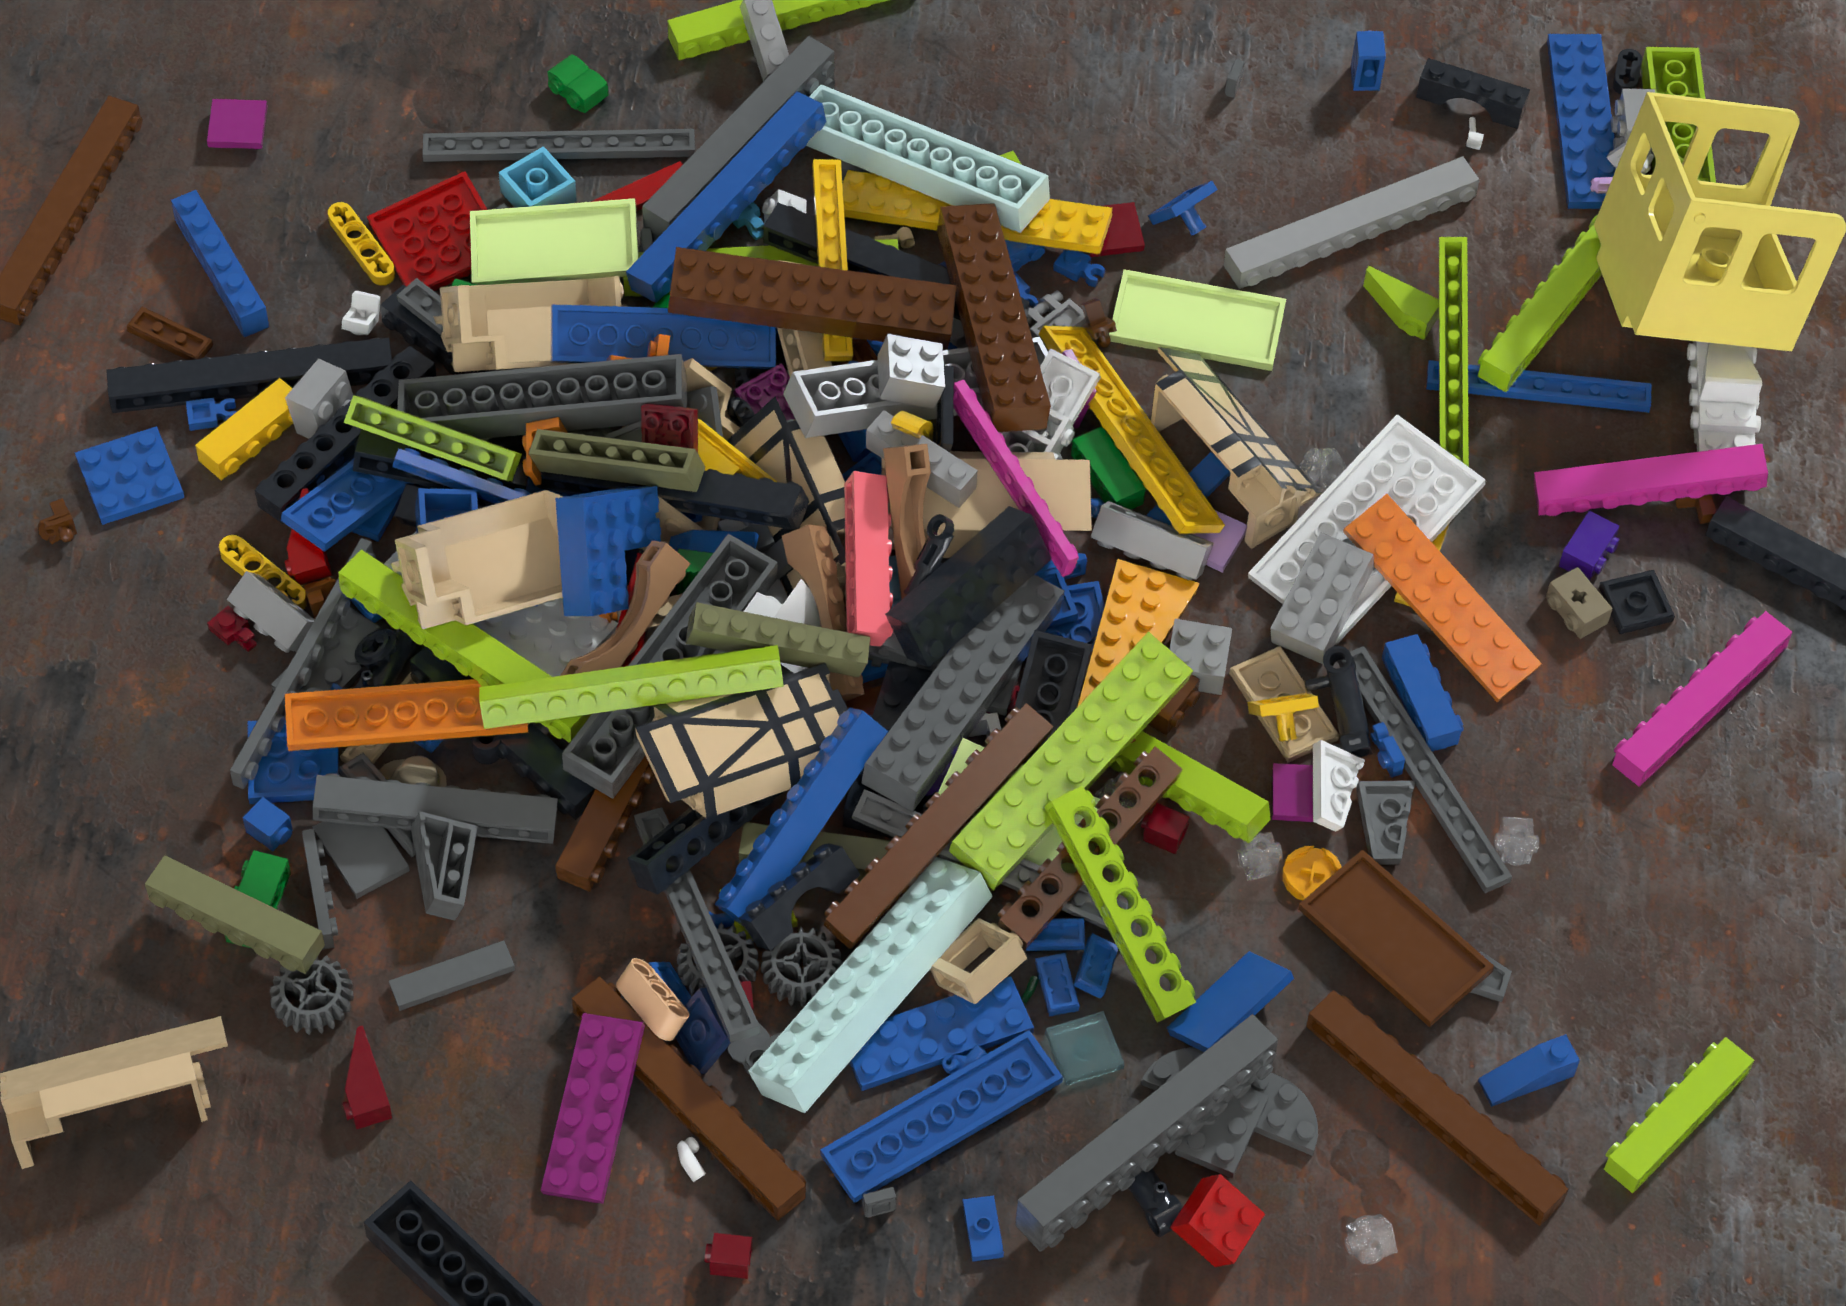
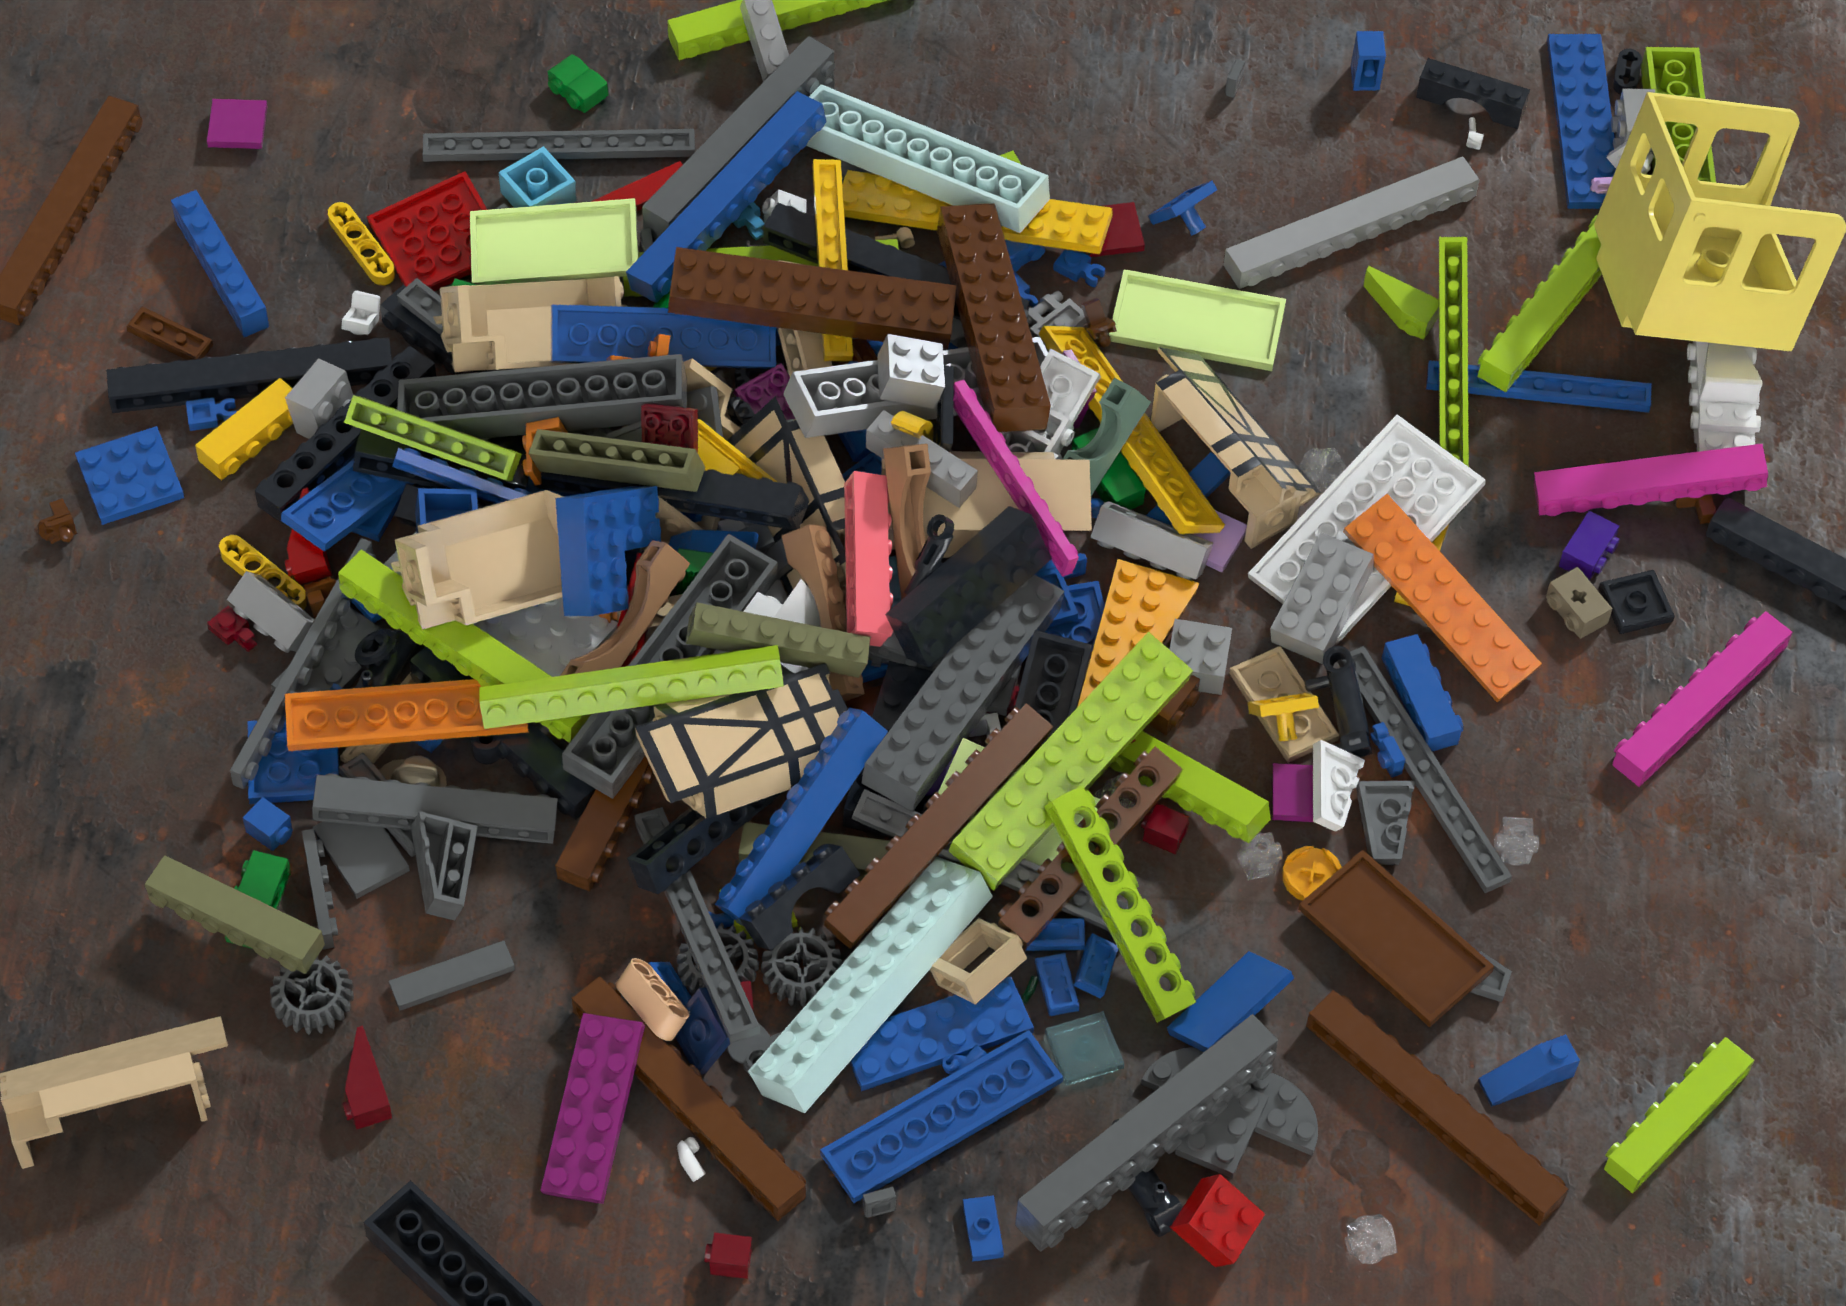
none -> sand green arch [1063,378,1151,496]

